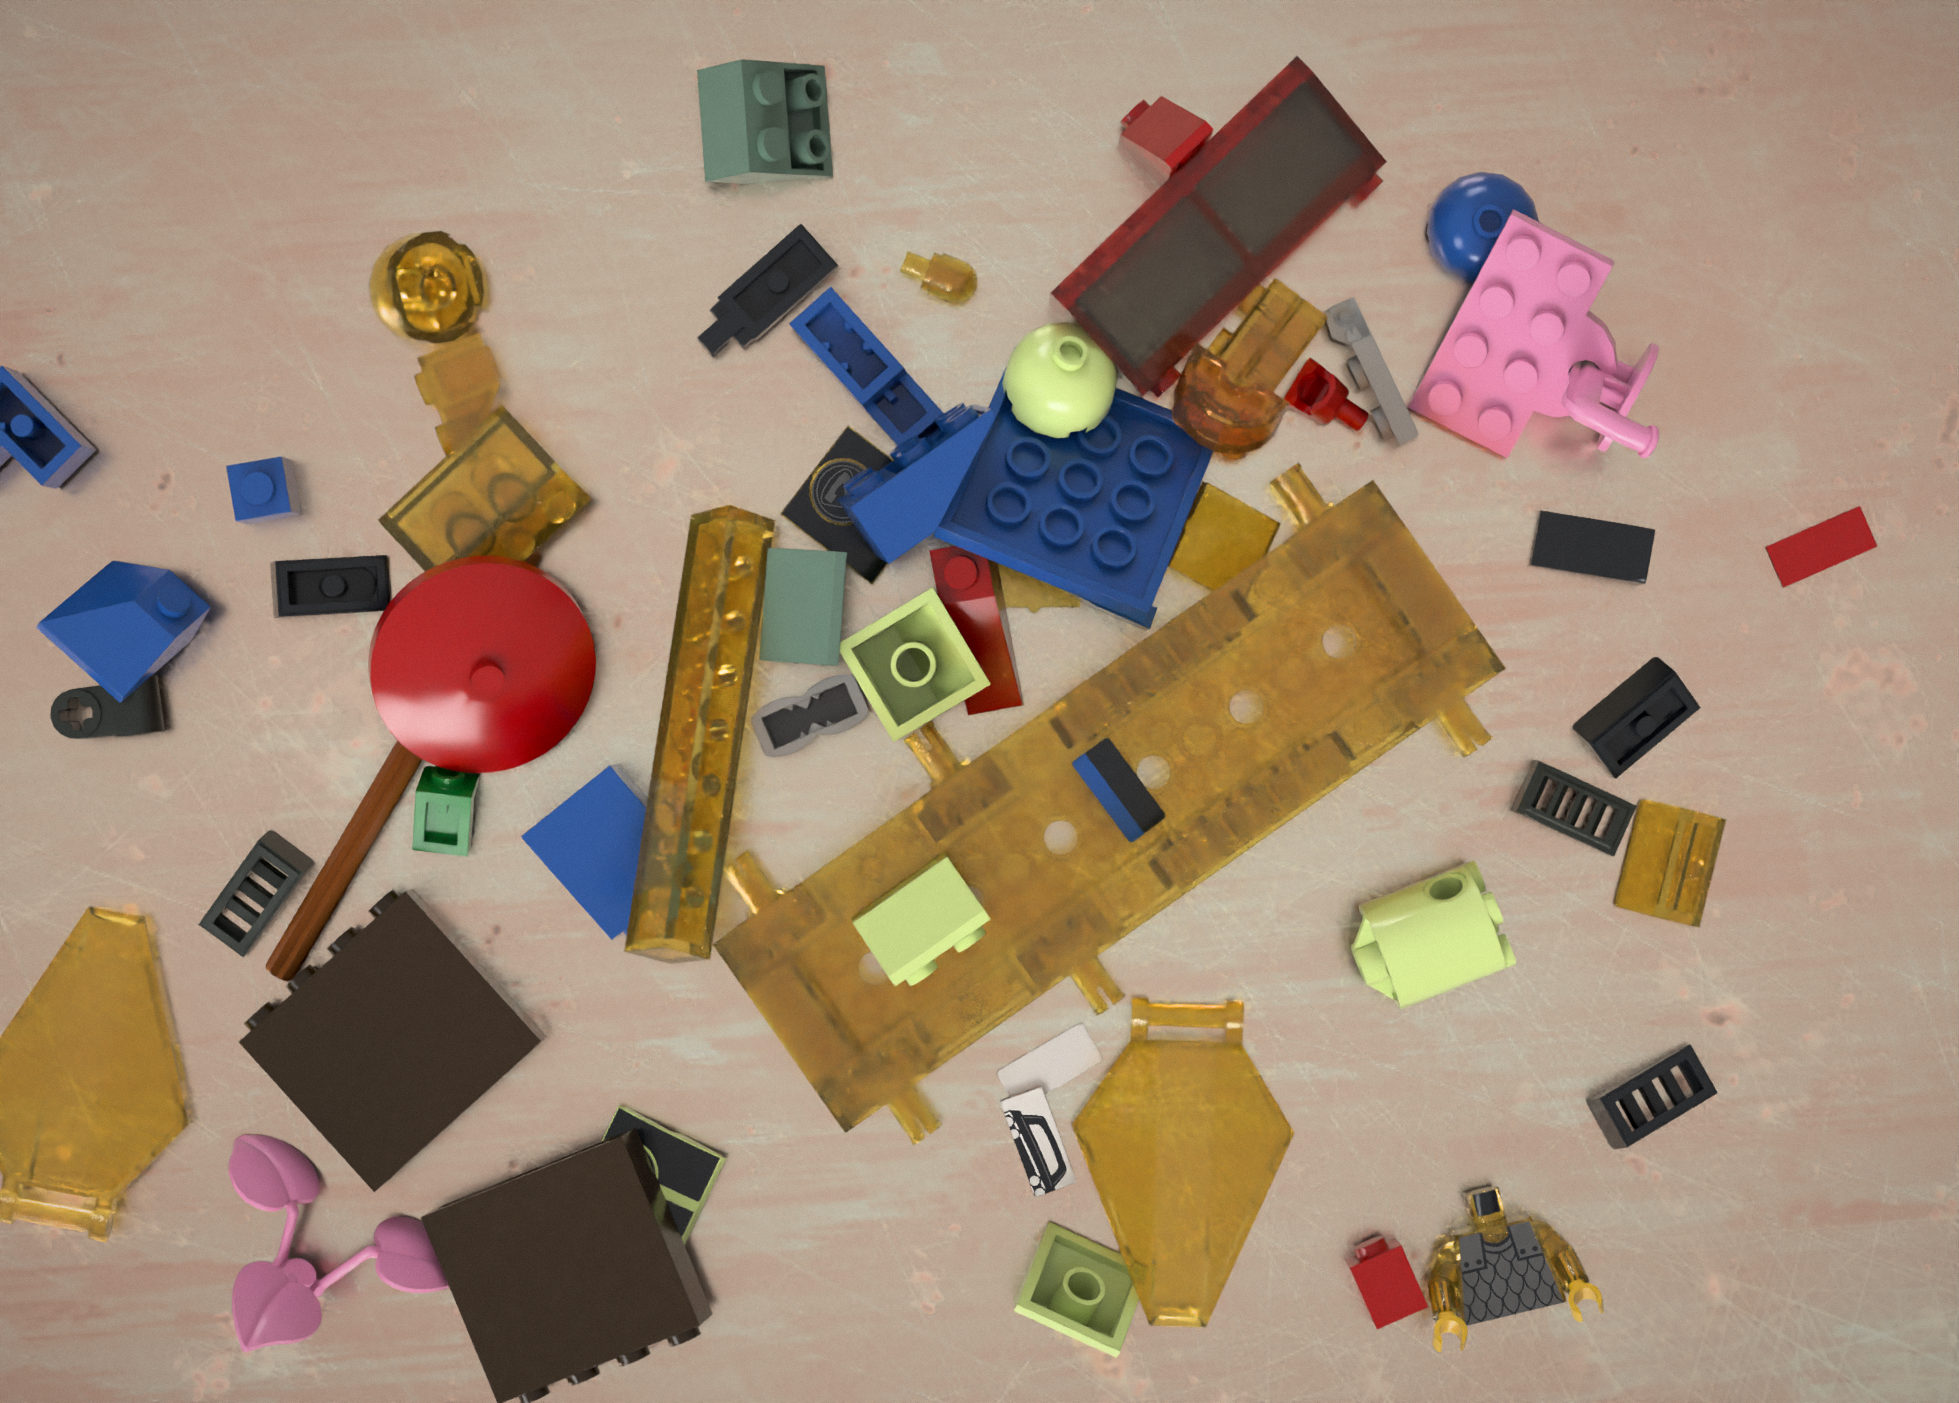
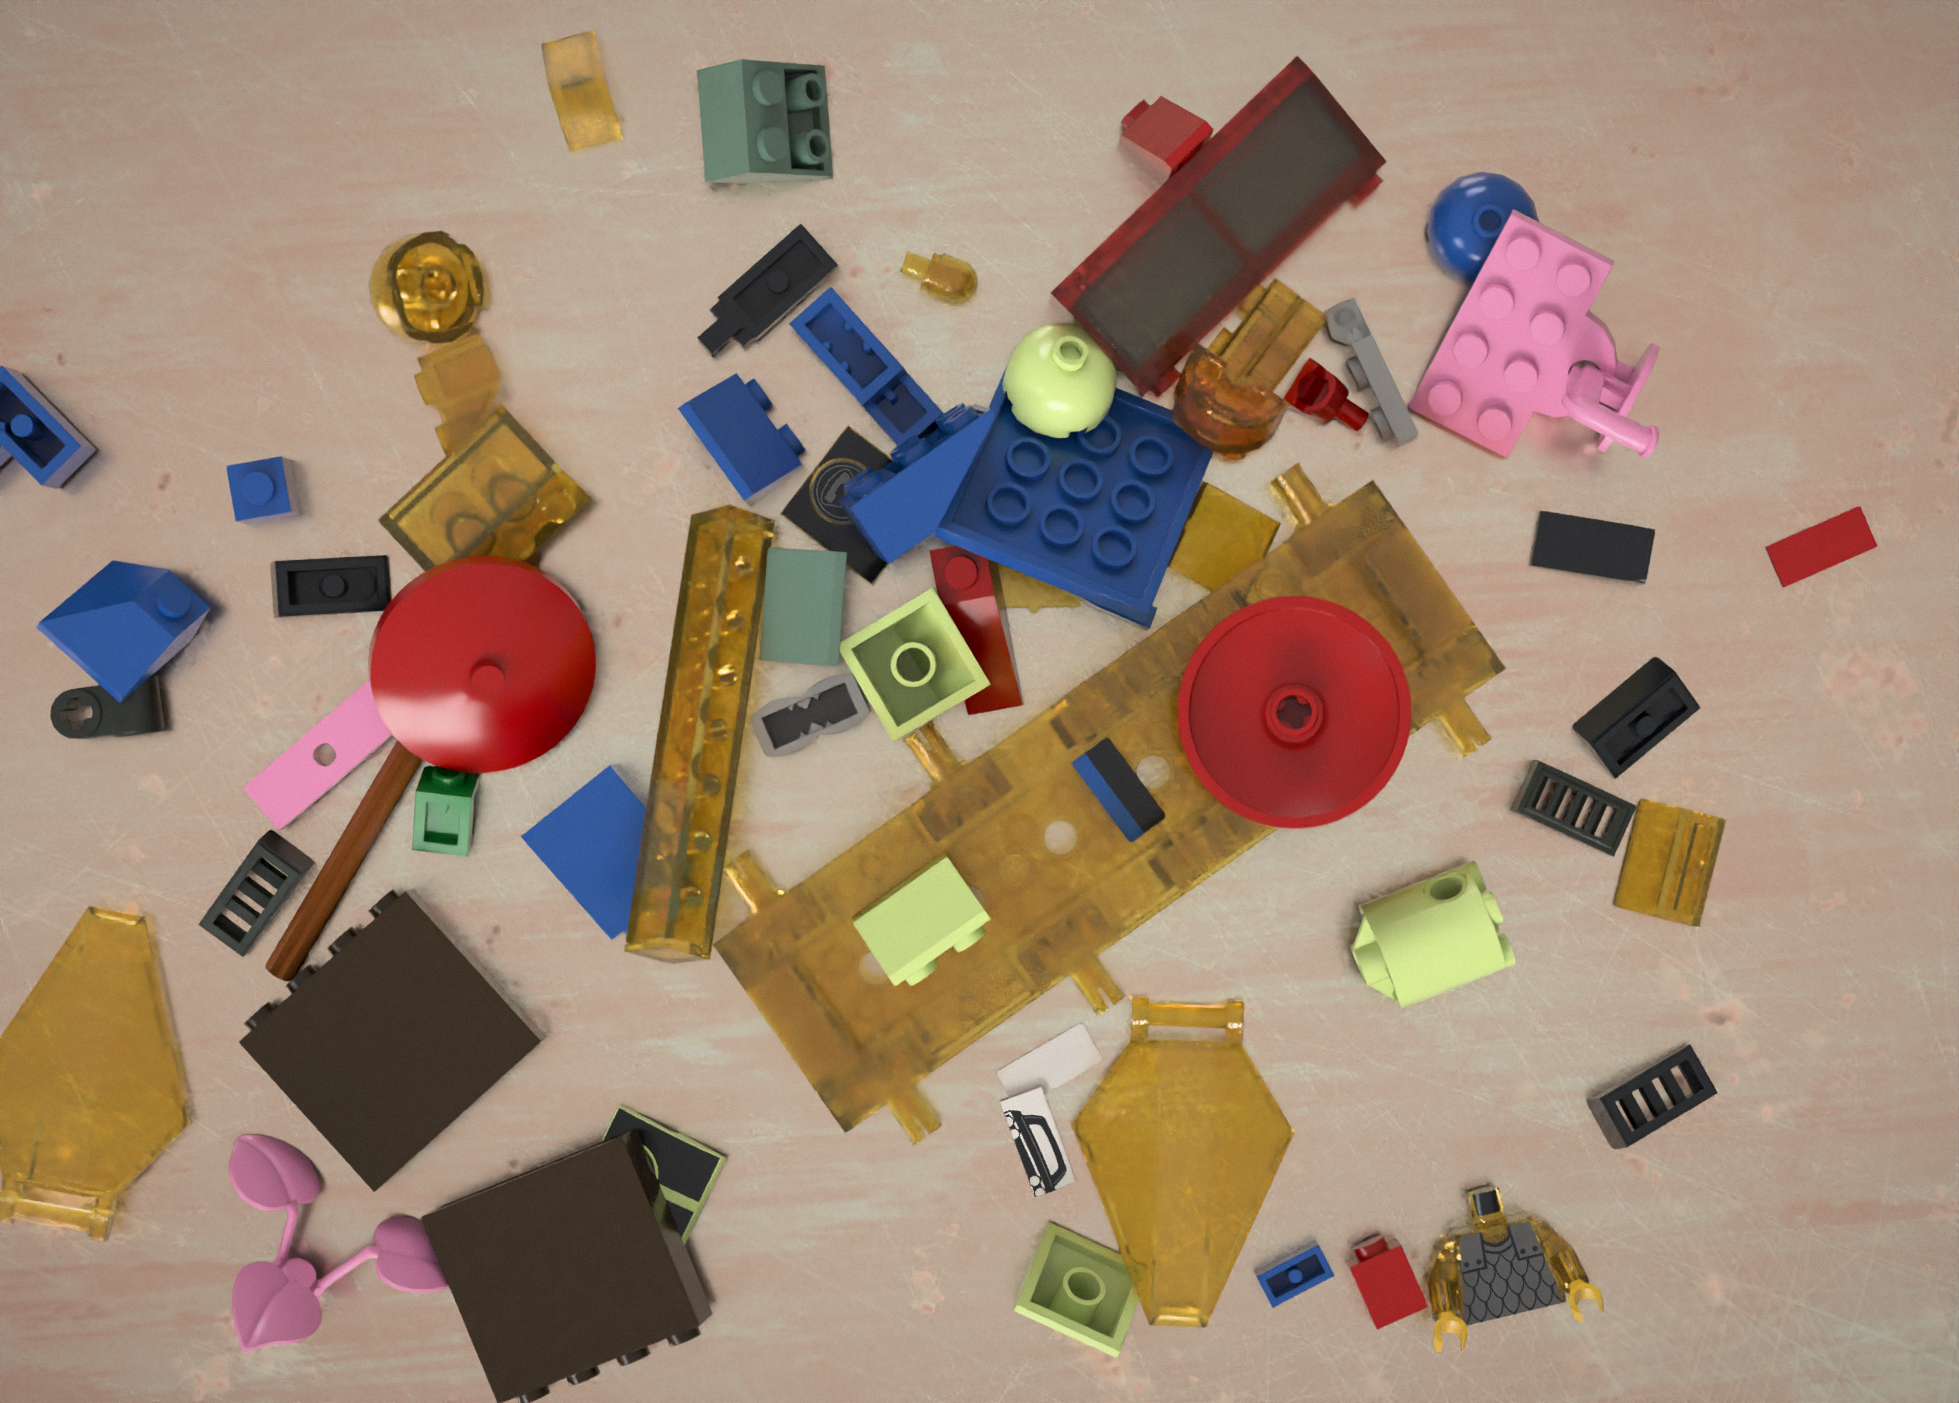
none -> bright pink tile [243,680,393,830]
none -> clear yellow slope [541,30,624,153]
none -> blue slope [678,373,806,506]
none -> red dish [1177,596,1412,830]
none -> blue piece [1254,1240,1335,1308]

